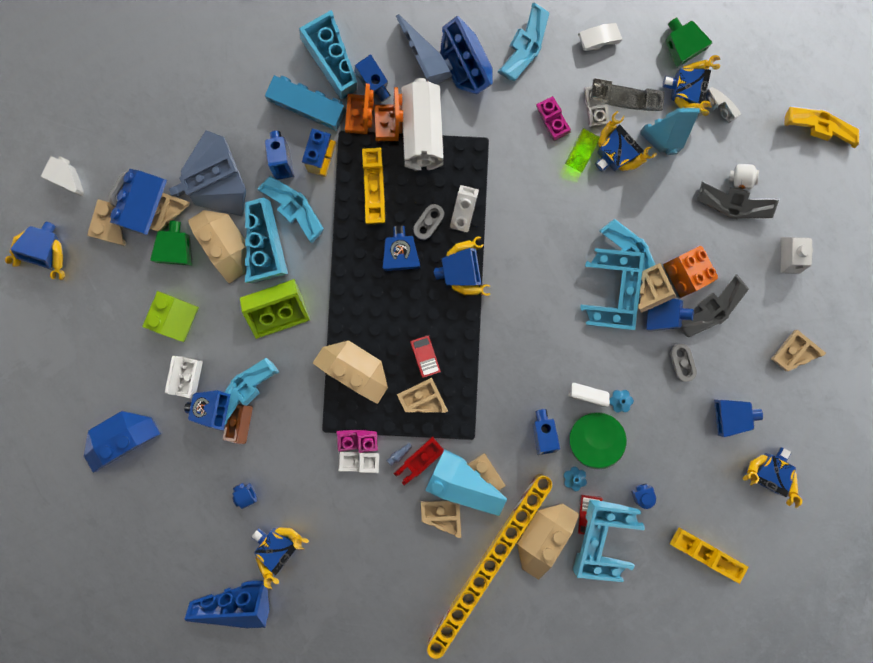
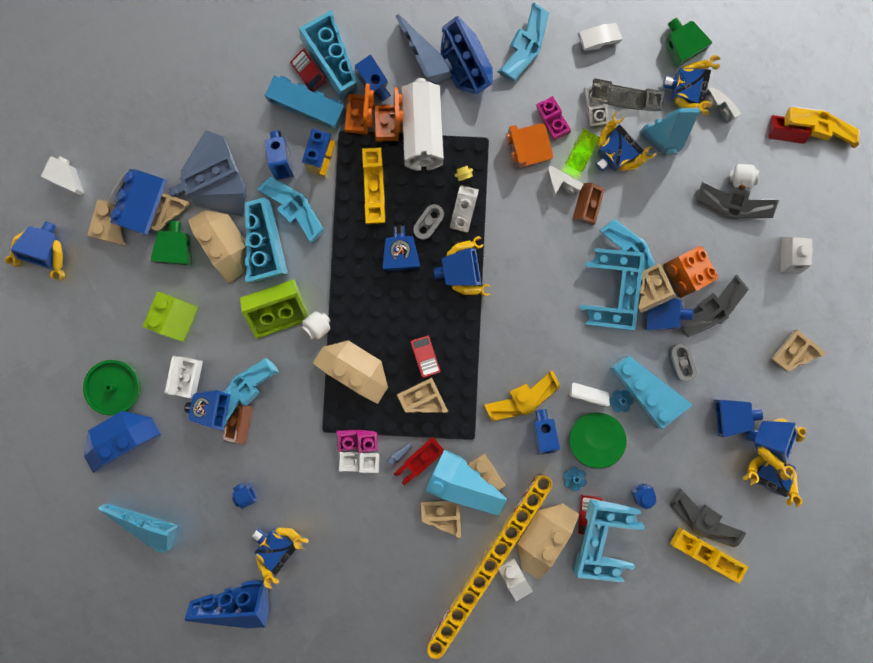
none -> green piece [83,360,141,415]
none -> medium azure wedge [99,503,179,553]
none -> slope [290,49,327,92]
none -> white head [301,312,330,340]
none -> light yellow plate [454,166,473,181]
none -> yellow plate [484,370,560,422]
none -> white slope [499,557,533,601]
none -> orange bracket [506,123,553,169]
none -> white slope [546,165,583,198]
none -> dark orange slope [573,183,605,225]
none -> medium azure wedge [610,356,693,429]
none -> dark grey plate [670,489,746,547]
none -> blue torso [746,418,806,480]
none -> red slope [768,115,811,144]

